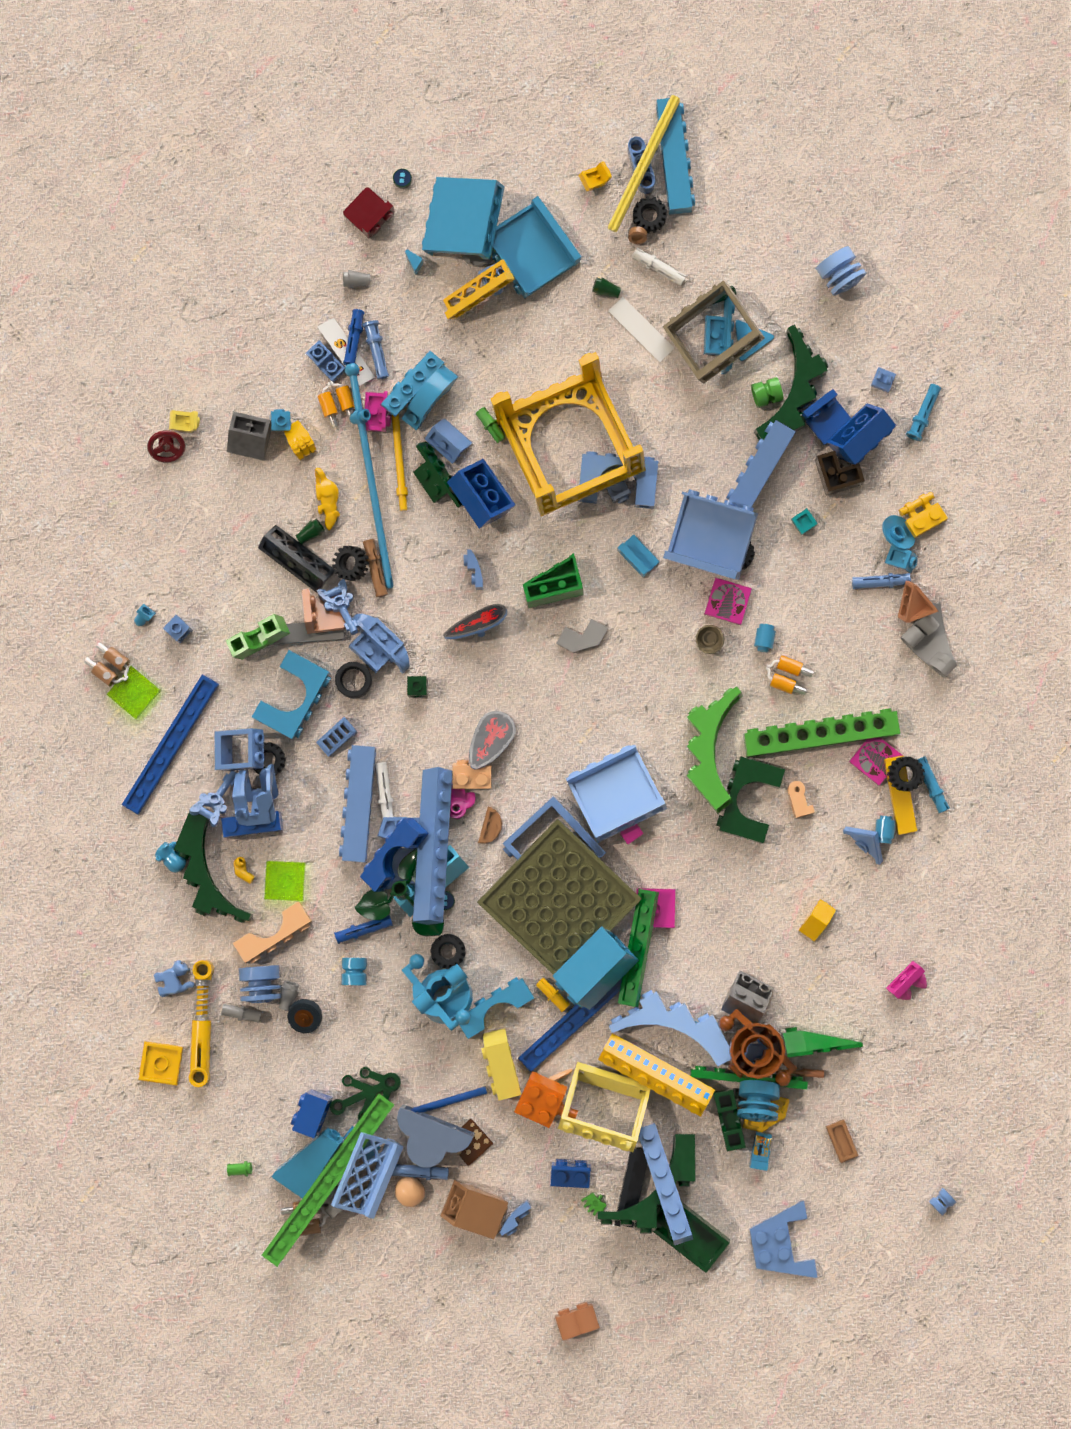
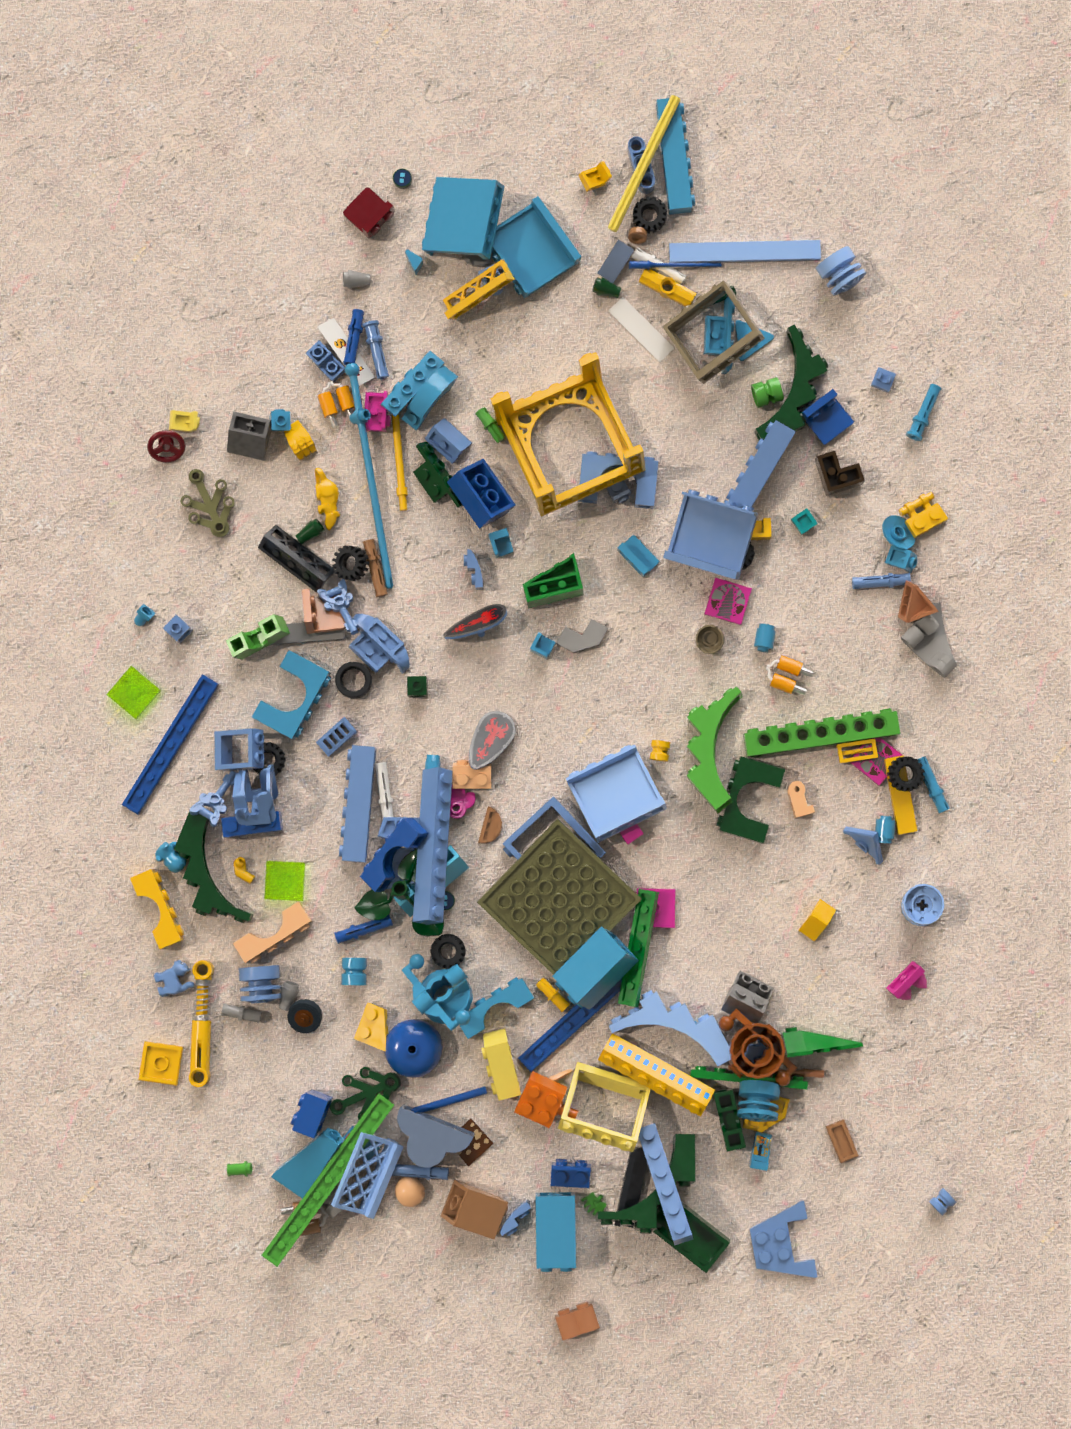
medium nougat piece [84,642,130,687] -> none
blue brick [826,403,896,465] -> none
none -> yellow arch [130,869,185,949]
none -> olive plant [180,469,235,537]
none -> yellow wing [354,1002,388,1052]
none -> blue cylinder [384,1019,443,1078]
none -> dark azure hose [425,755,441,769]
none -> dark azure panel [488,528,513,558]
none -> dark azure panel [530,632,556,659]
none -> dark azure brick [536,1192,576,1272]
none -> sand blue slope [597,239,634,283]
none -> blue piece [629,260,722,270]
none -> yellow piece [639,269,696,307]
none -> yellow wheel [649,740,671,762]
none -> light blue tile [669,240,821,263]
none -> yellow panel [751,518,771,540]
none -> yellow tile [836,739,878,764]
none -> light blue wheel [901,884,944,926]

